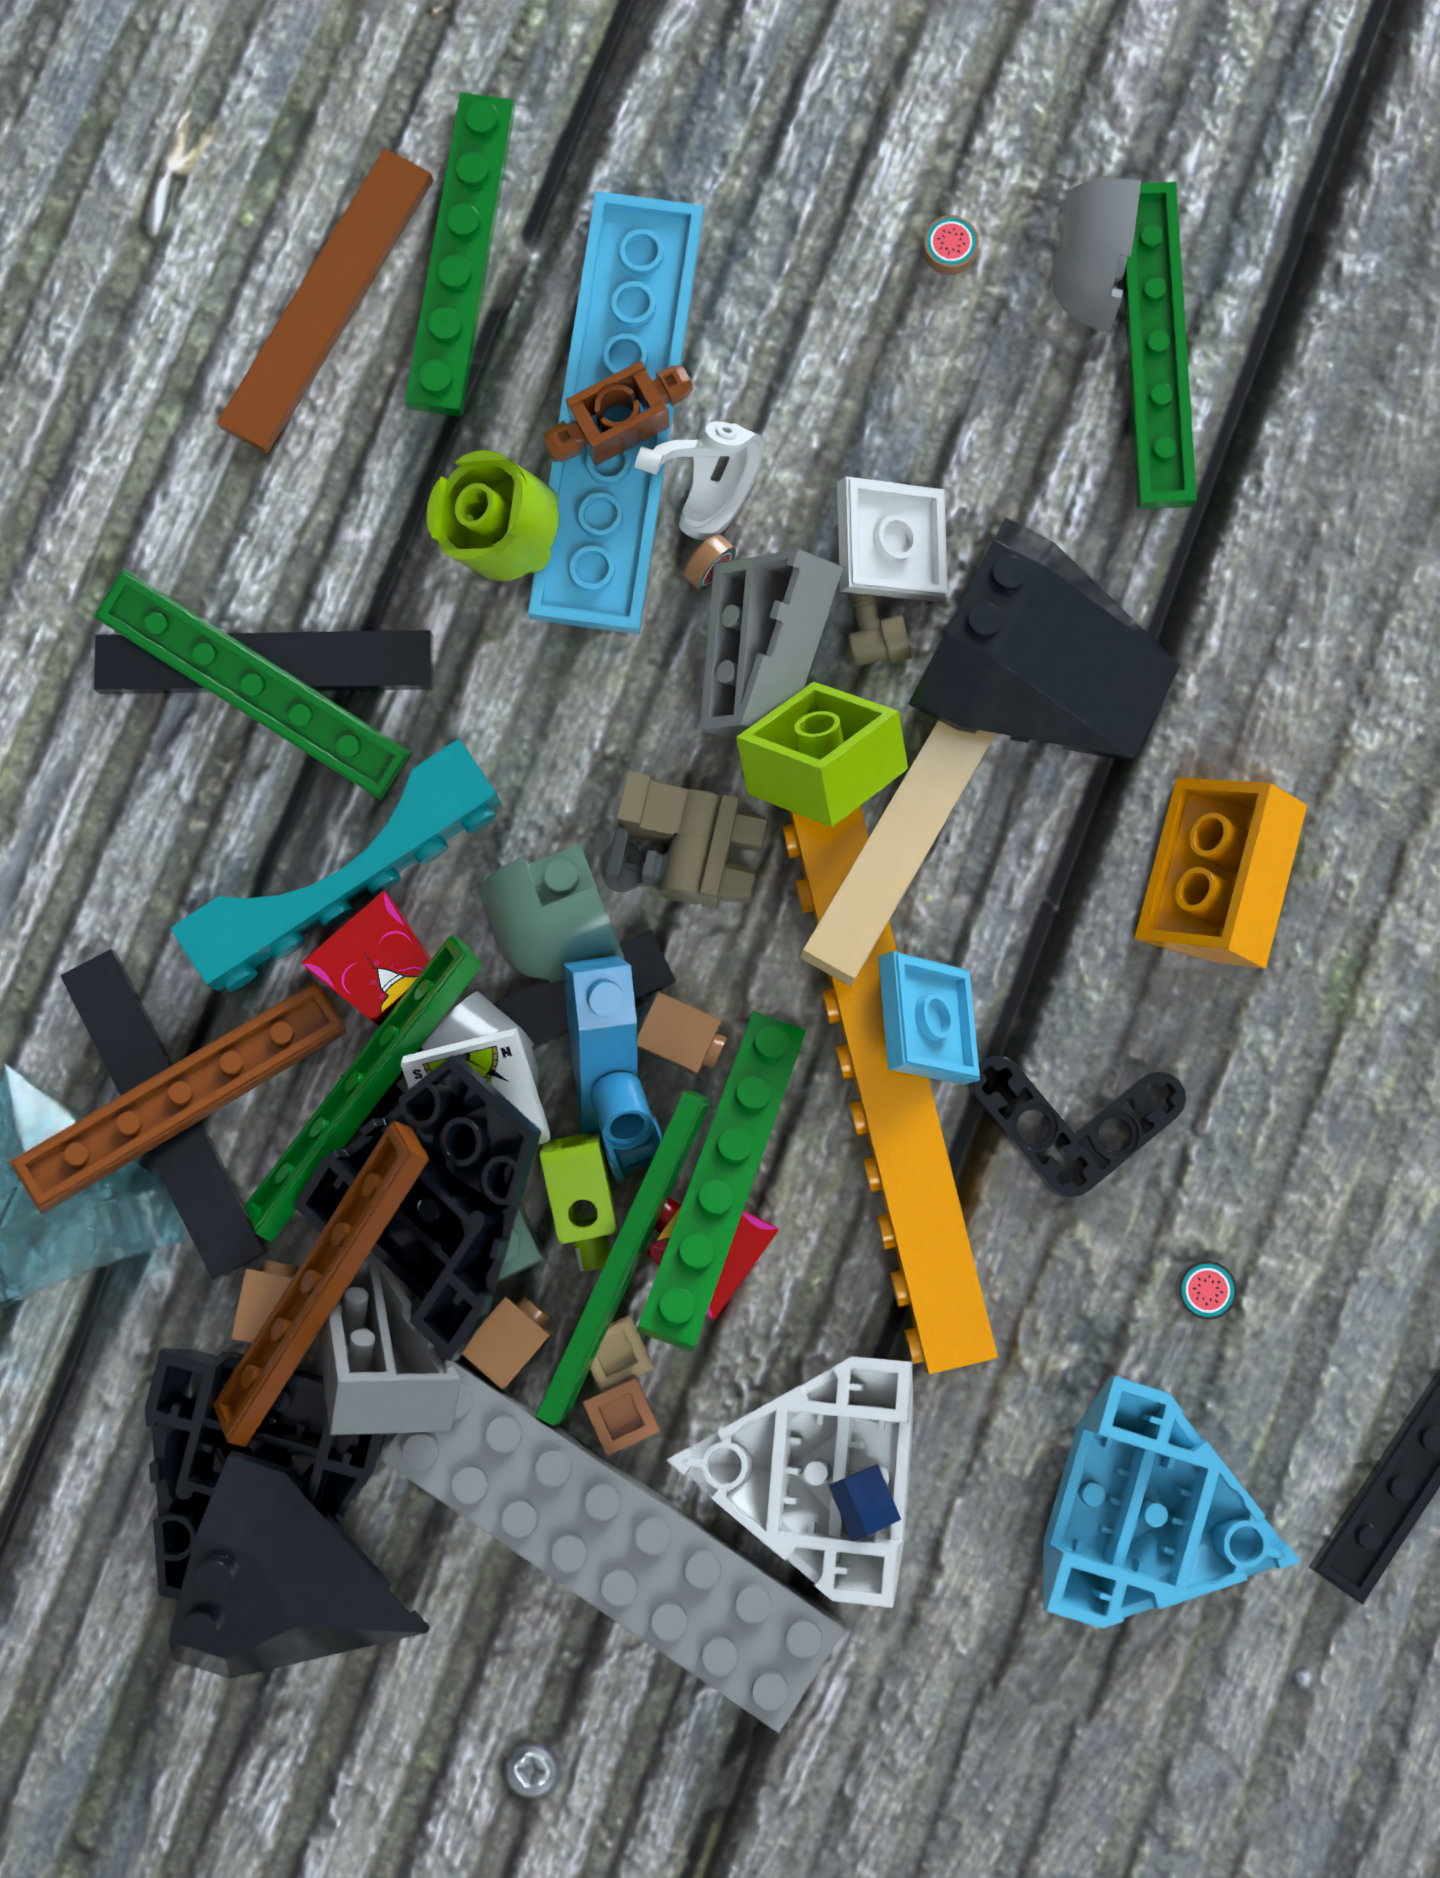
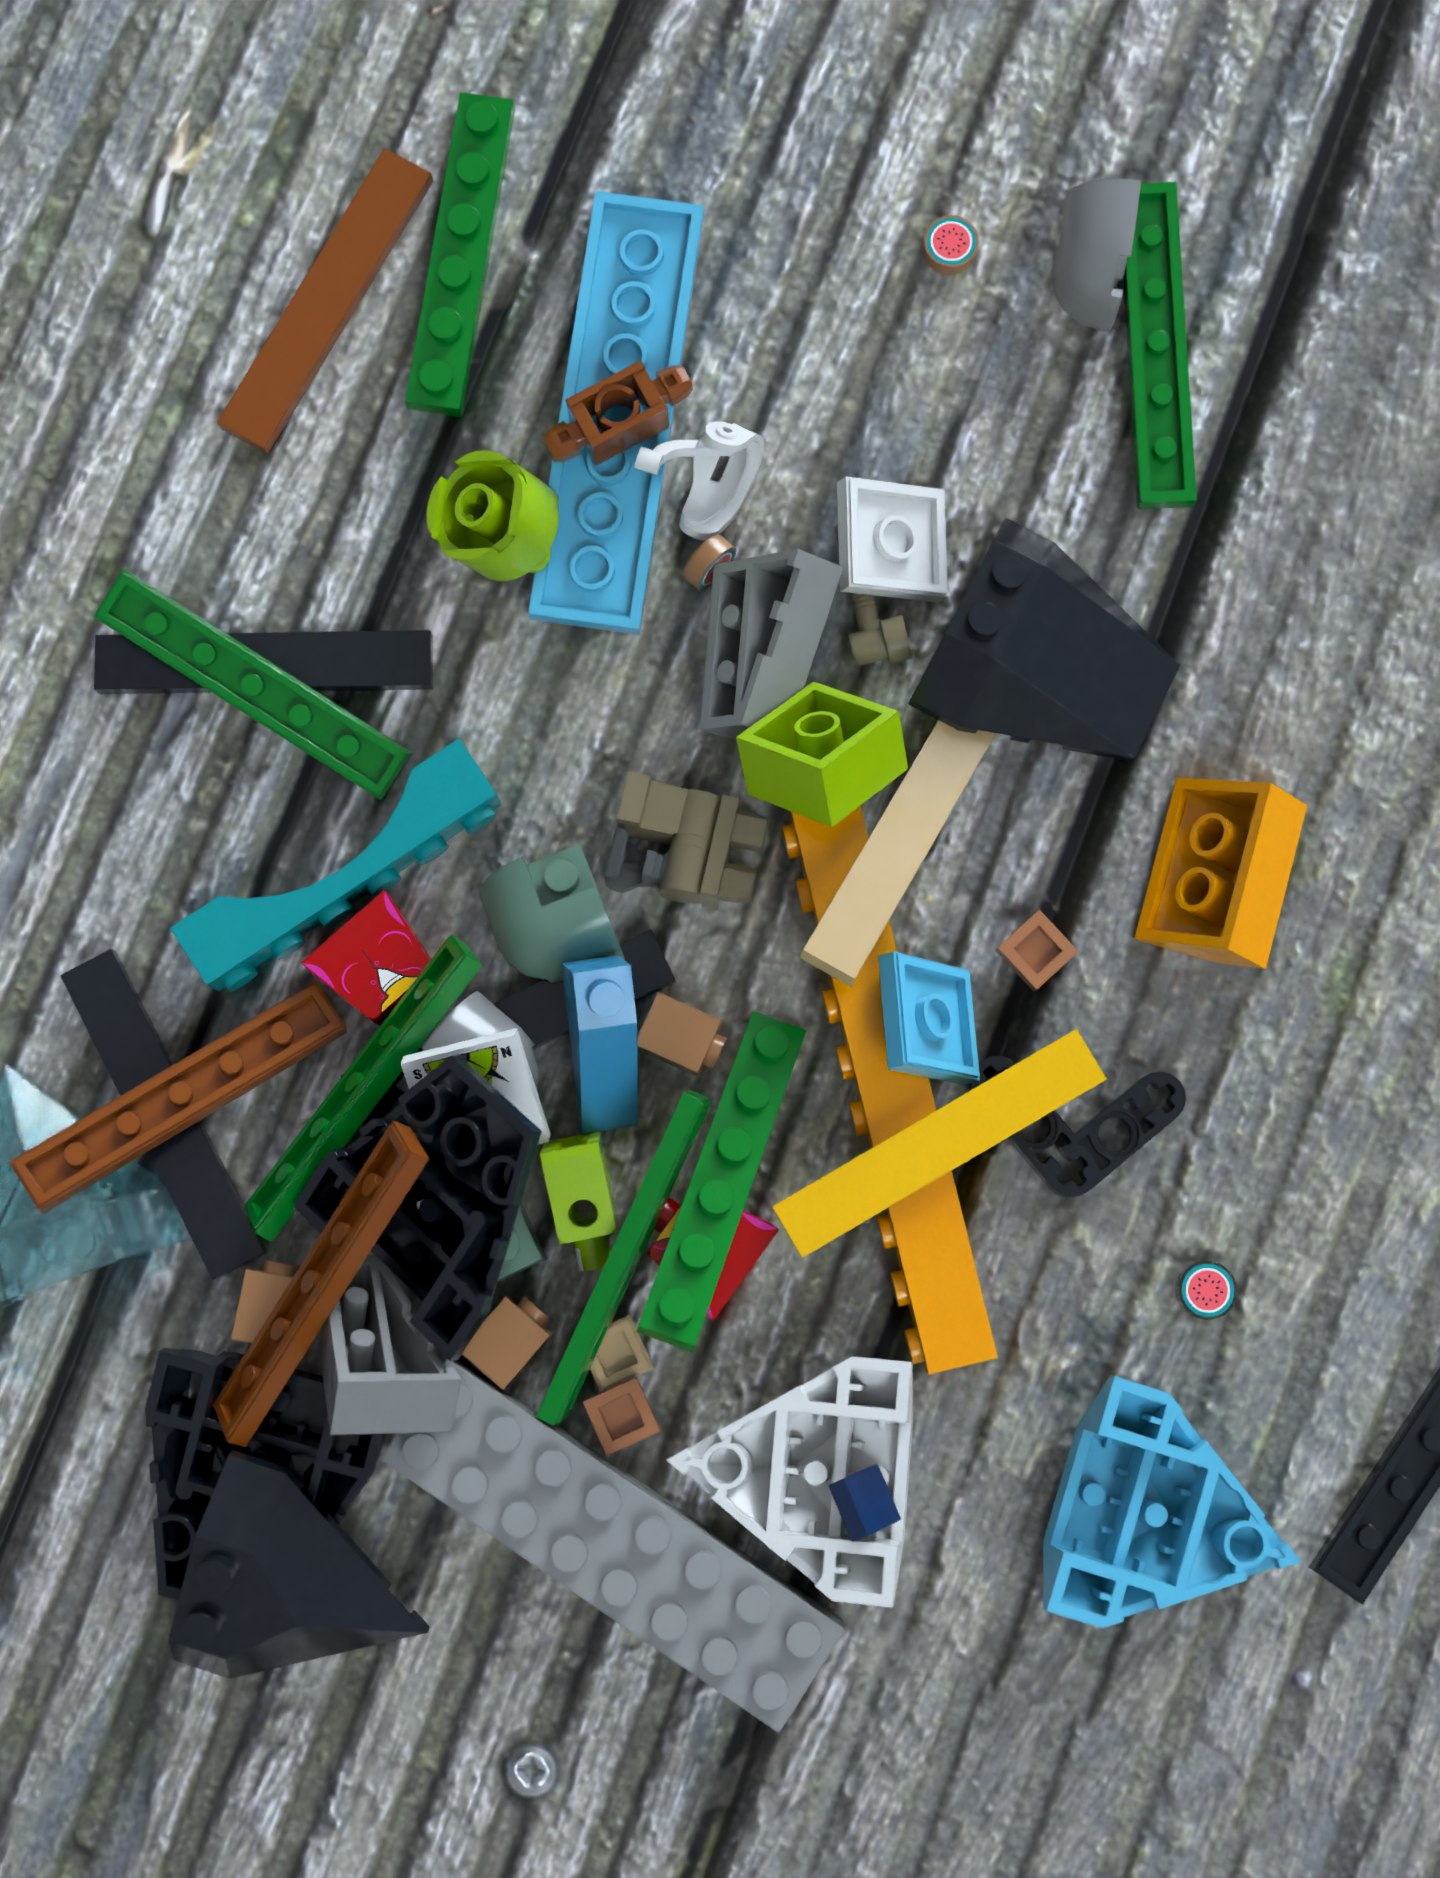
dark azure piece [591,1072,663,1184] -> none
none -> yellow tile [772,1029,1107,1258]
none -> nougat plate [995,910,1079,992]

